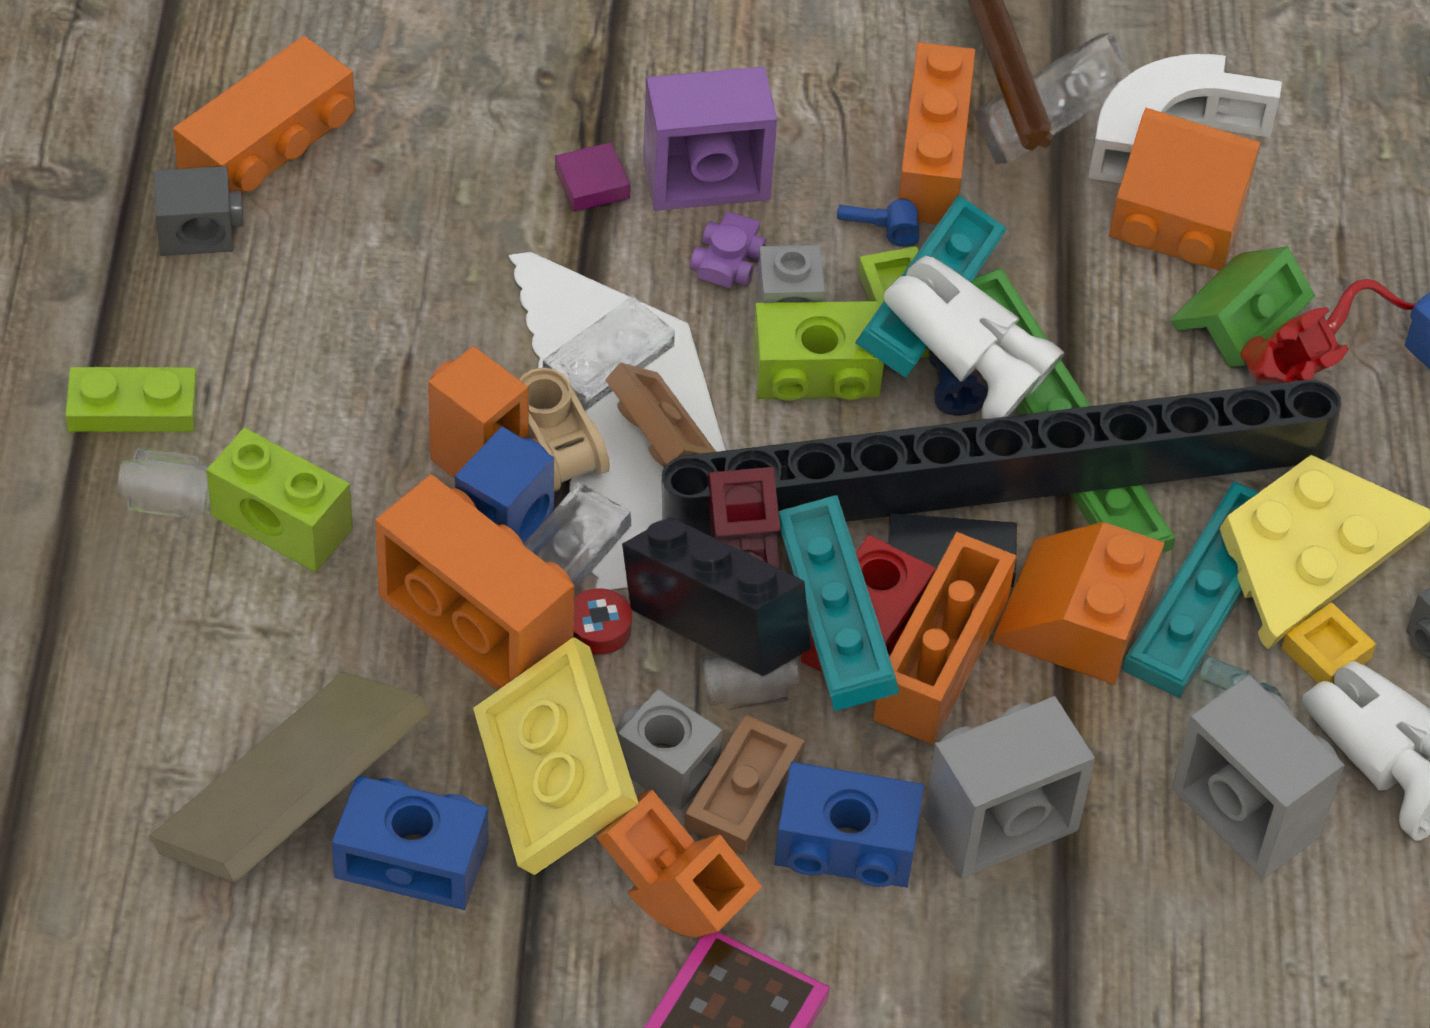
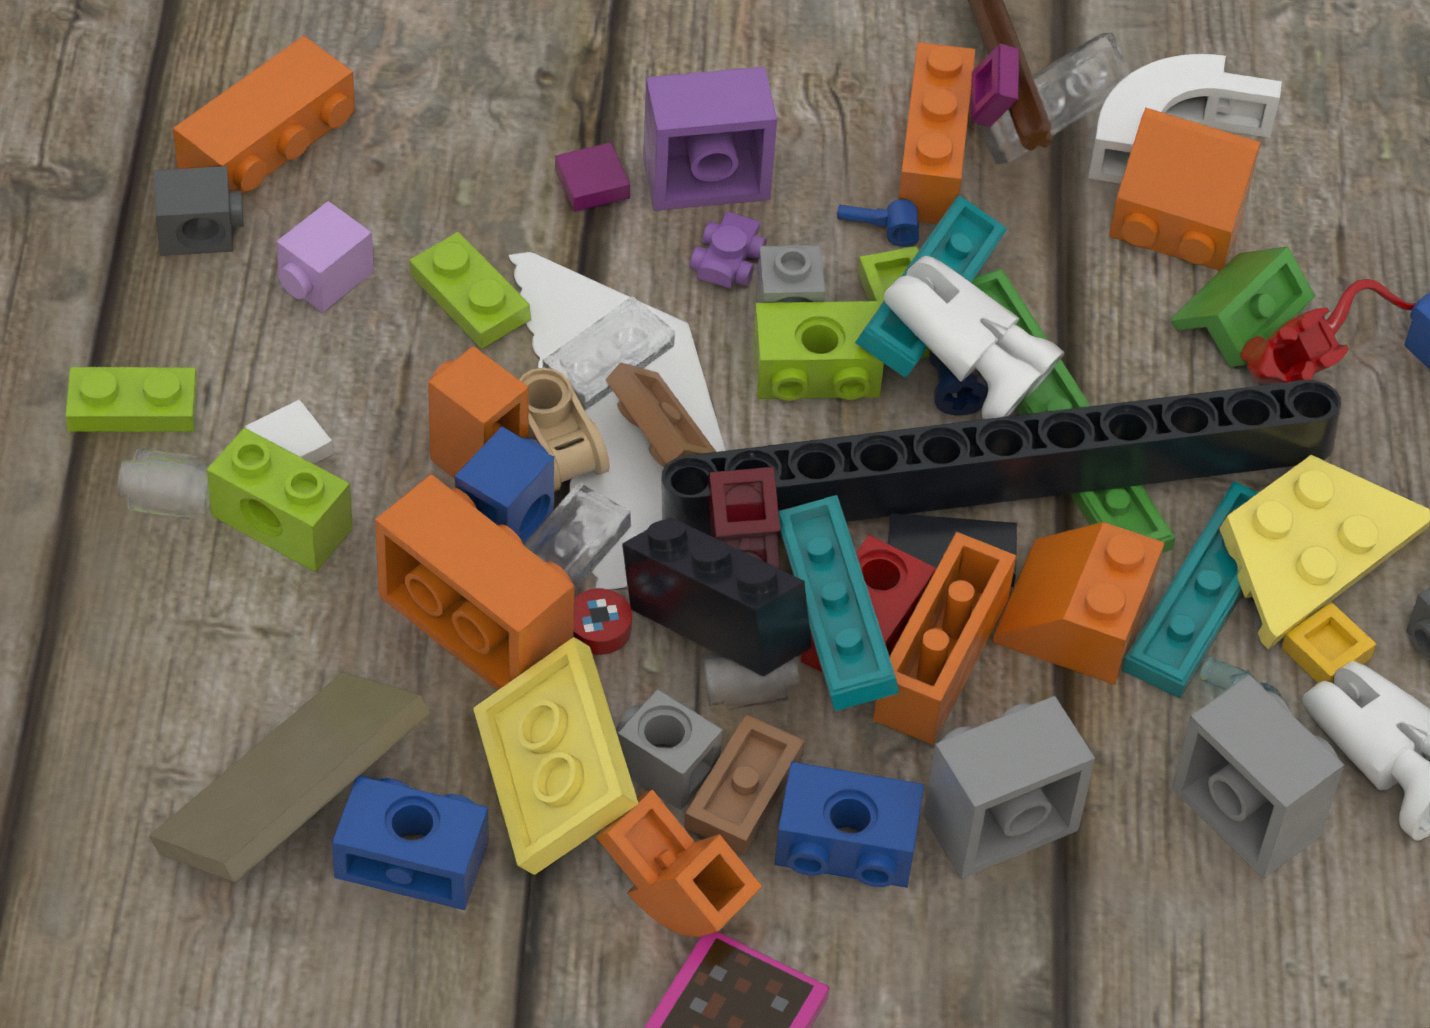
none -> white tile [245,399,333,464]
none -> lavender brick [276,201,374,313]
none -> lime plate [409,232,531,349]
none -> magenta tile [971,43,1019,127]

